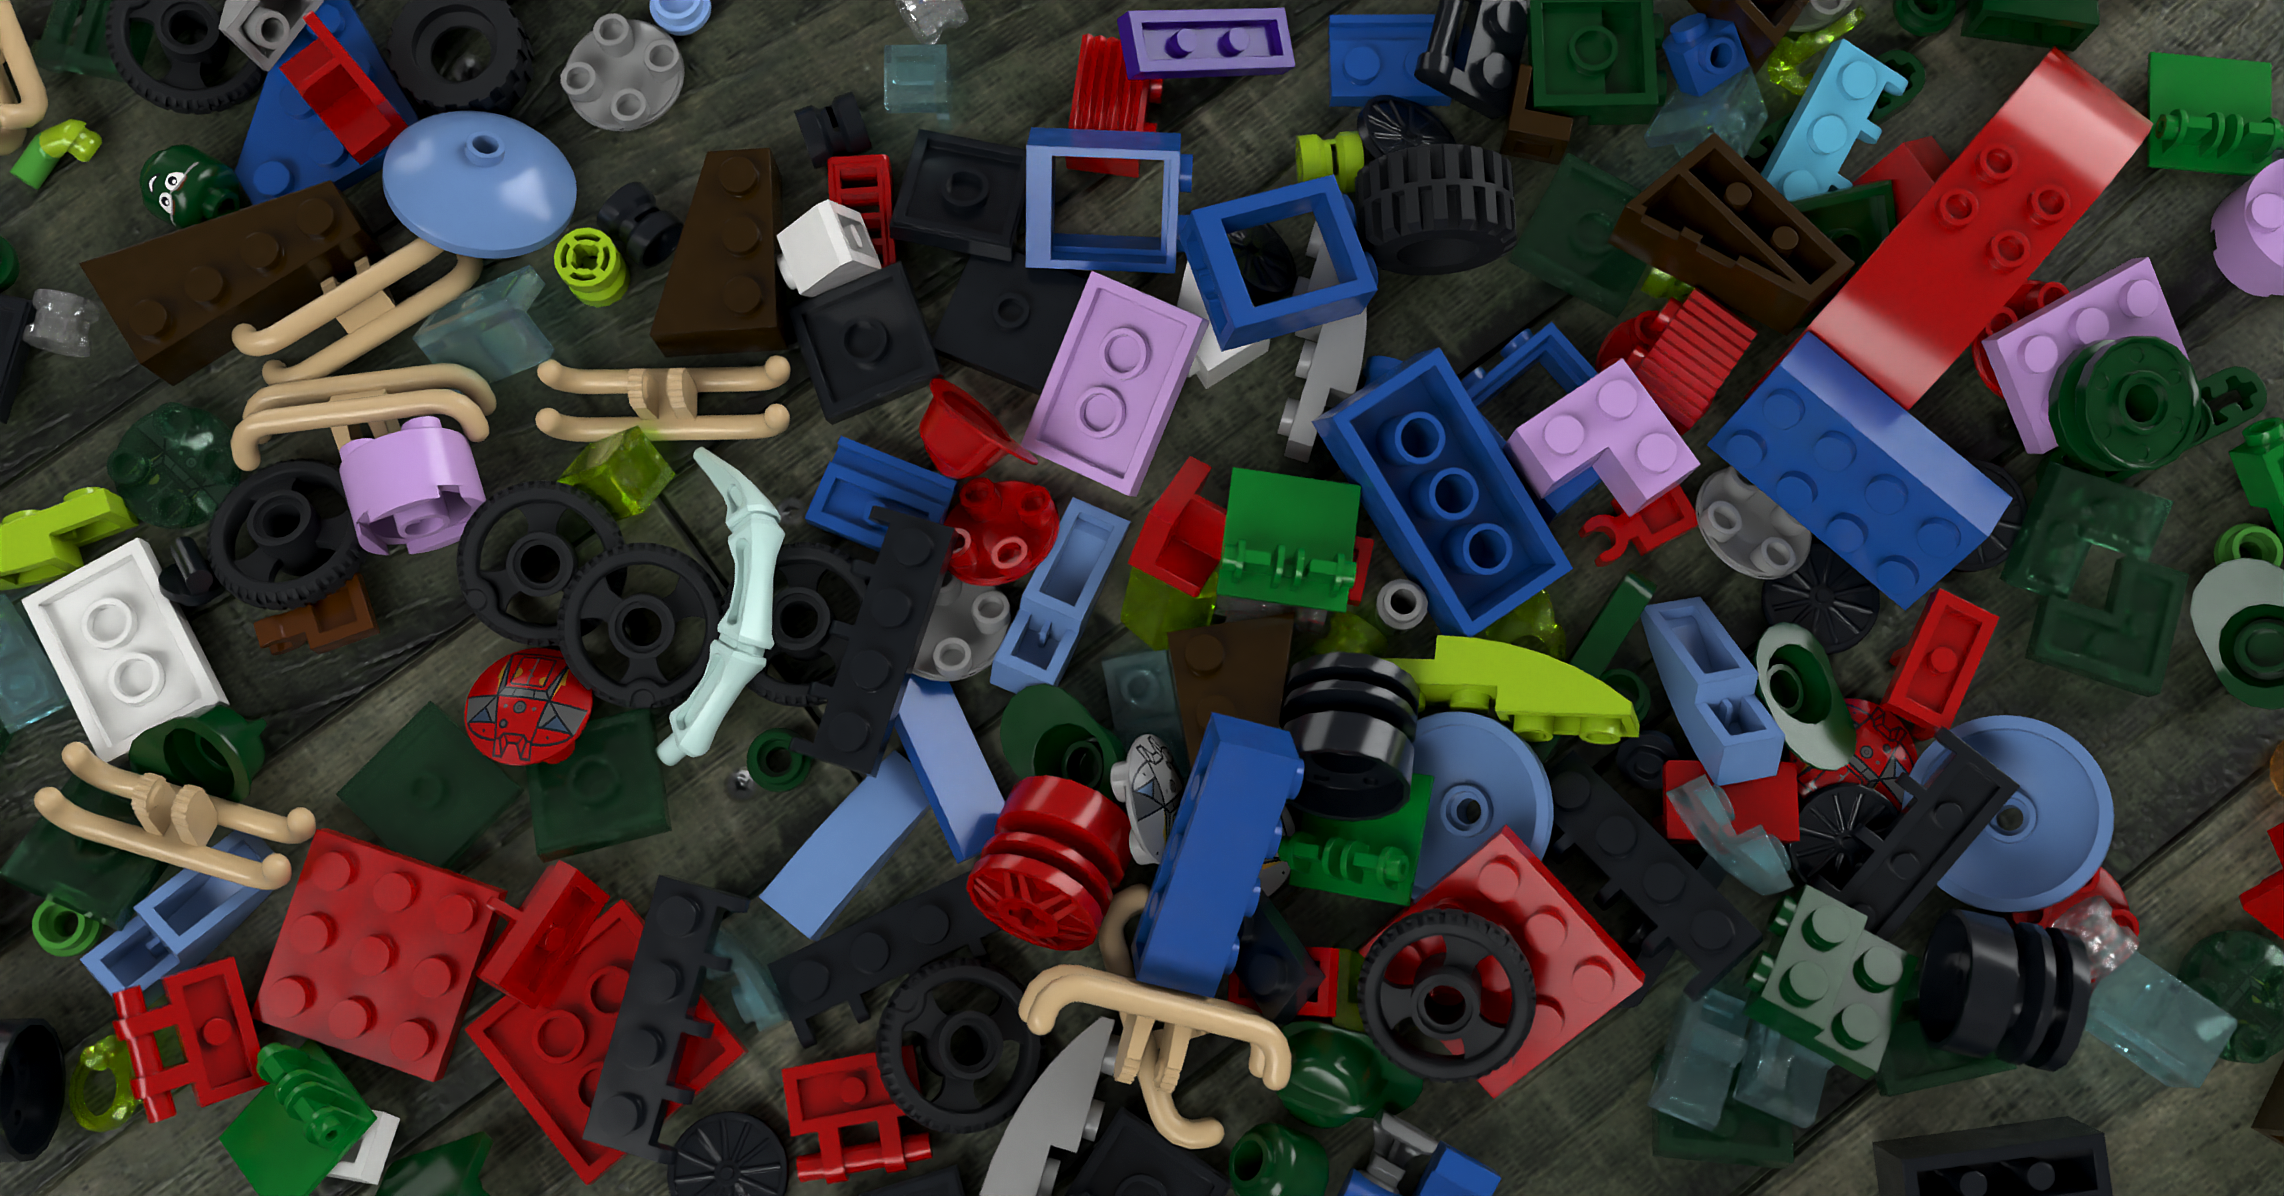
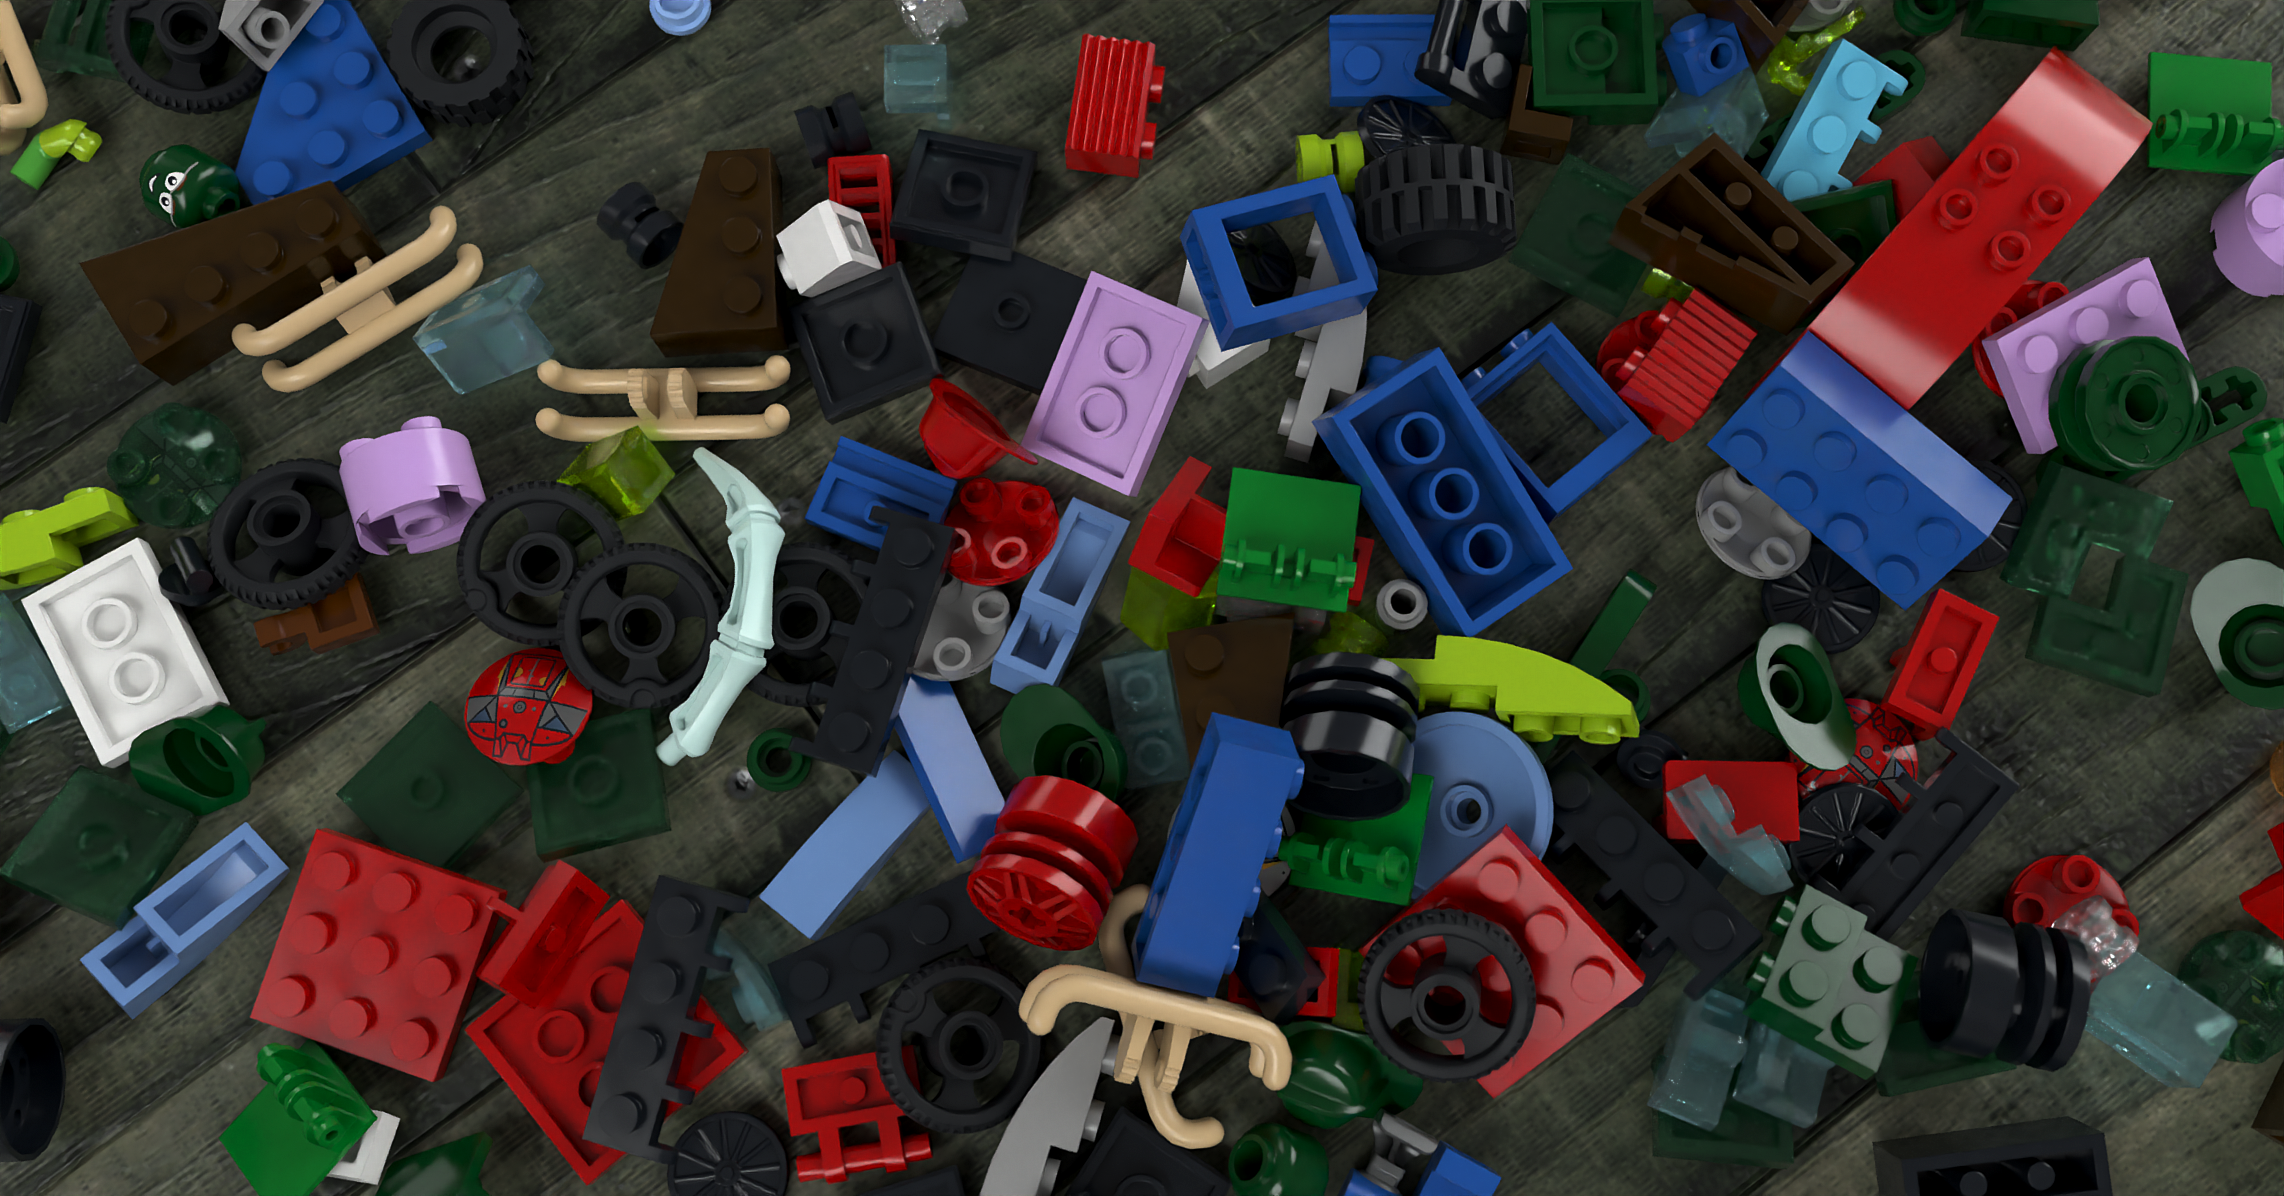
clear wheel [23,289,102,357] -> none
bright green plate [32,891,104,957] -> none
tan piece [34,742,316,890] -> none
clear neon green piece [69,1034,143,1133] -> none
red plate [112,956,270,1123] -> none
tan piece [231,363,497,471] -> none
red panel [279,10,409,166] -> none
medium blue dish [382,110,577,259] -> none
lime wheel [554,227,630,307] -> none
light grey dish [561,13,685,131] -> none
blue window [1026,127,1193,273] -> none
light grey dish [1111,734,1185,865] -> none
plate [1117,8,1296,80] -> none
clear neon green piece [1486,588,1566,662] -> none
lavender brick [1503,358,1700,518] -> none
red plate [1578,484,1698,567] -> none
medium blue slope [1640,596,1786,787] -> none
medium blue dish [1902,715,2114,913] -> none
bright green plate [2214,523,2283,568] -> none

